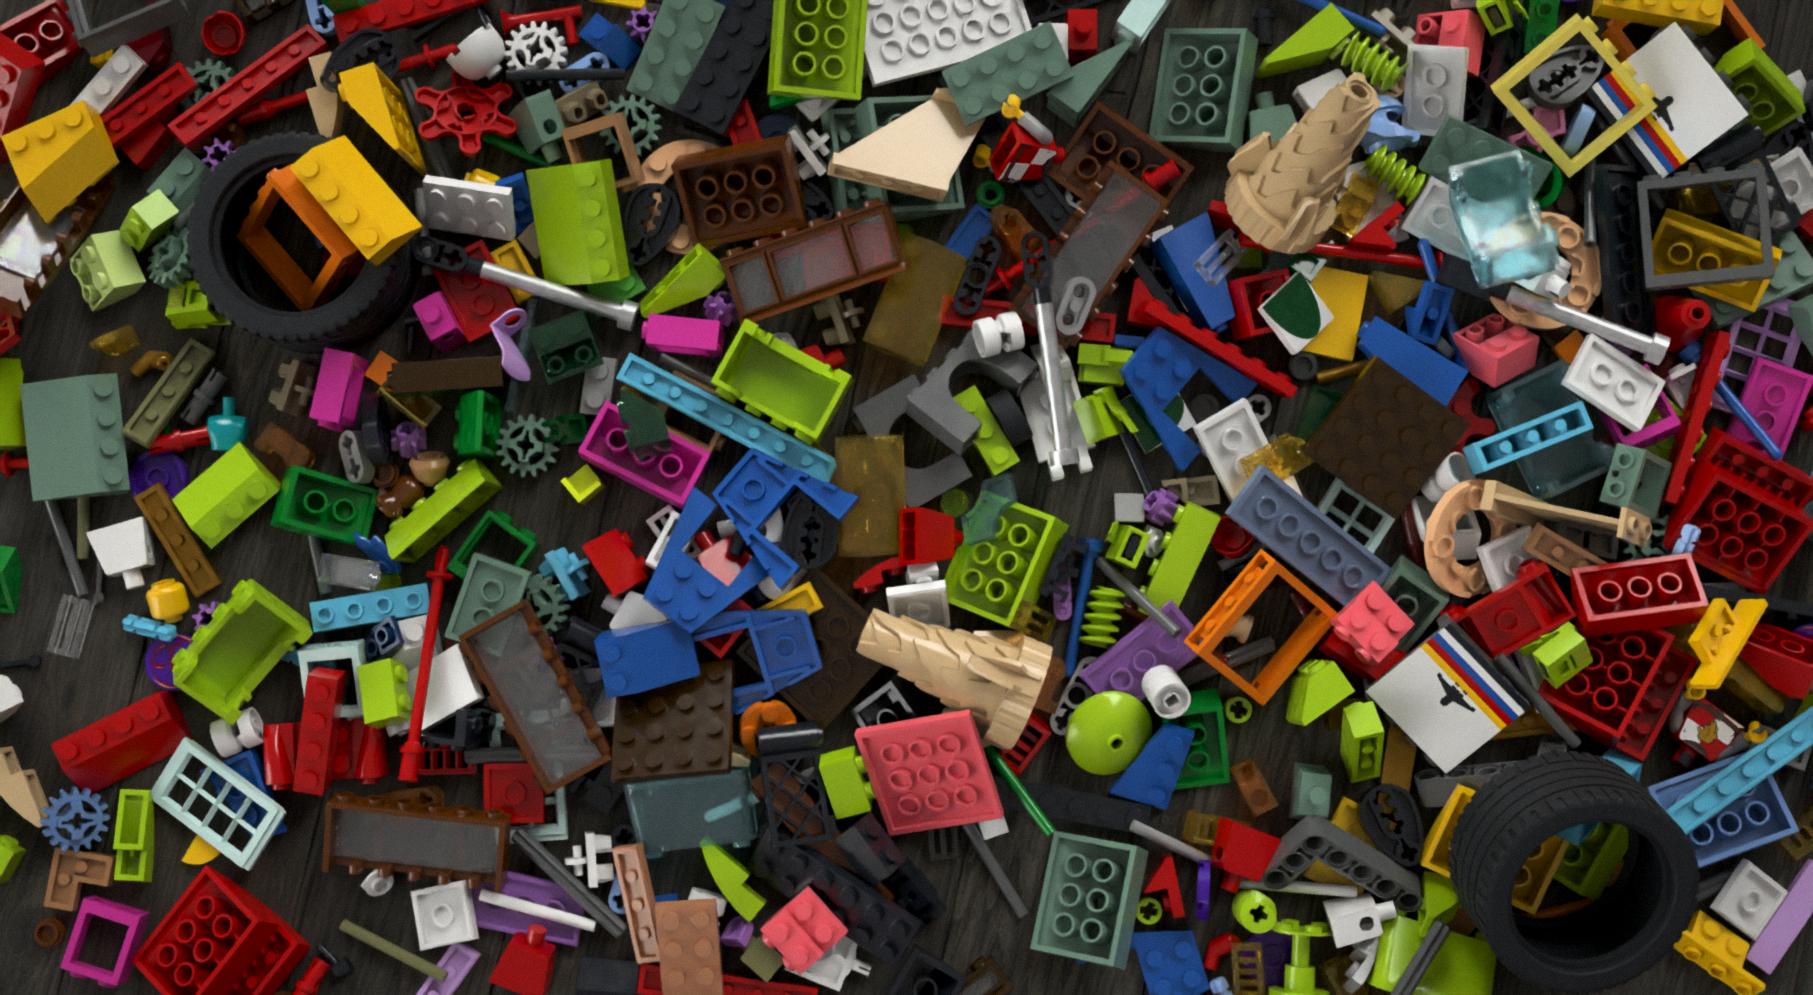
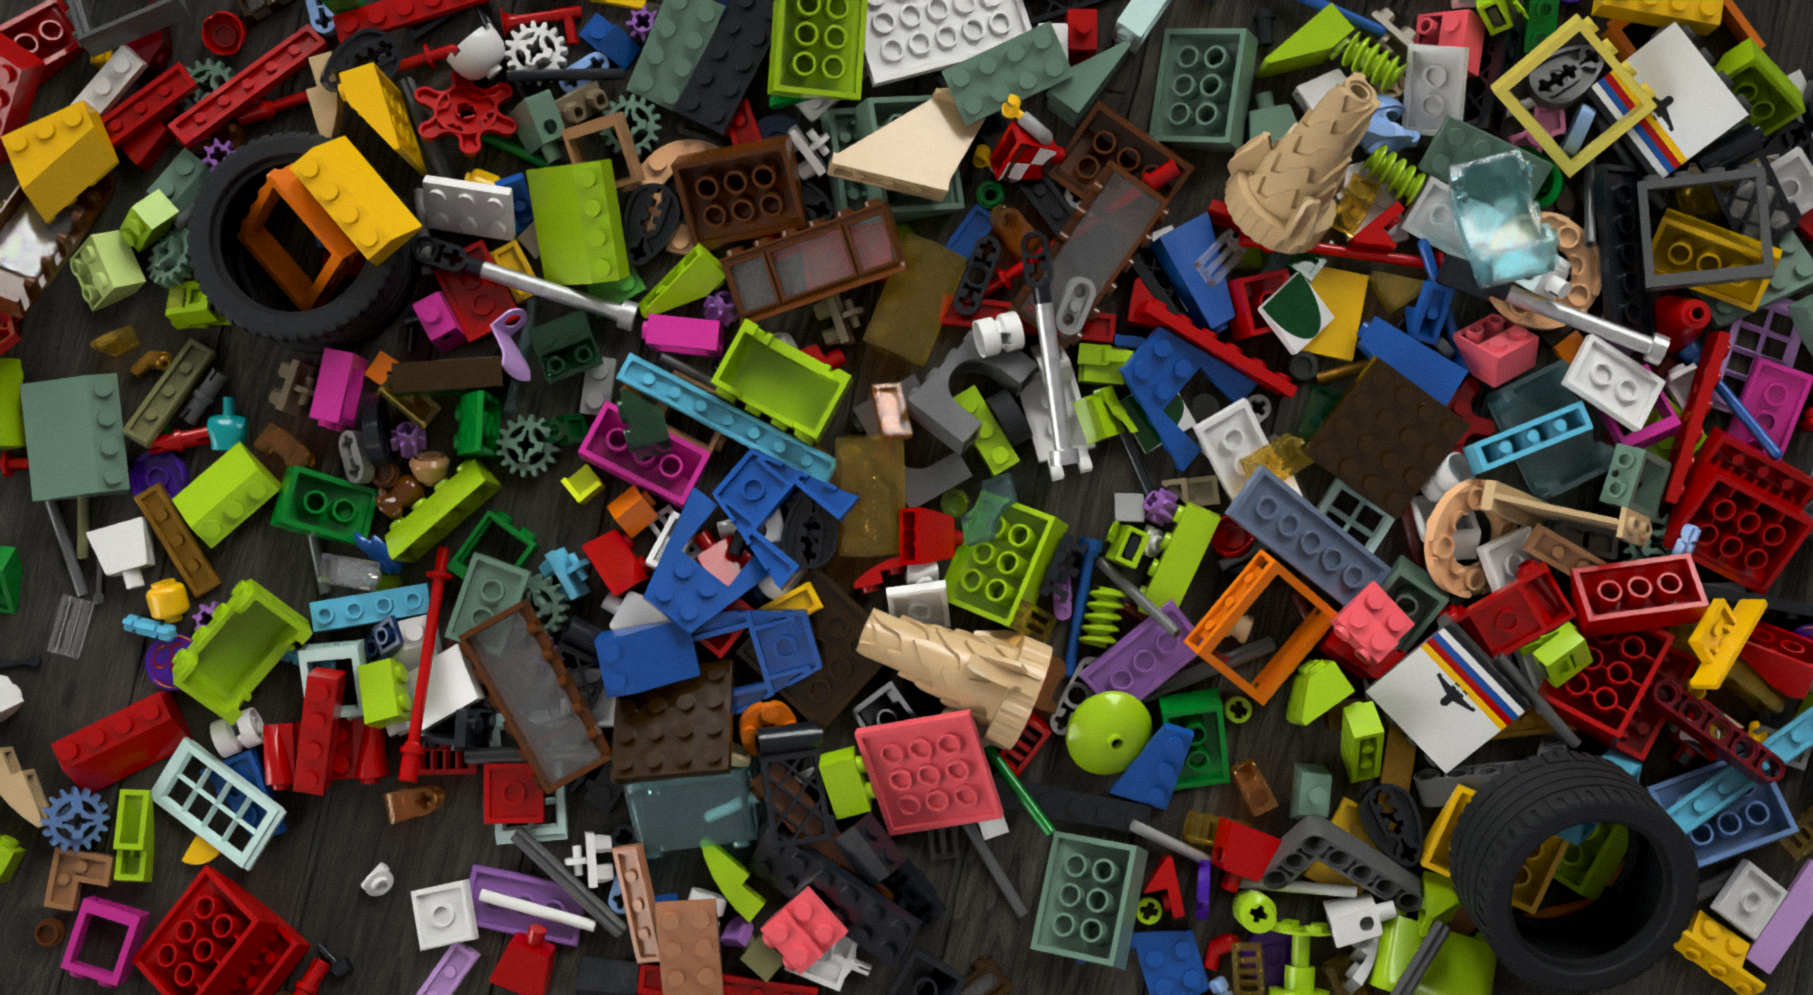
window [322,791,513,893] -> none
olive piece [339,919,449,983] -> none
white wheel [1141,665,1191,719] -> none
none -> orange brick [606,484,659,538]
none -> clear orange tile [870,382,913,441]
none -> dark red beam [1645,680,1786,785]

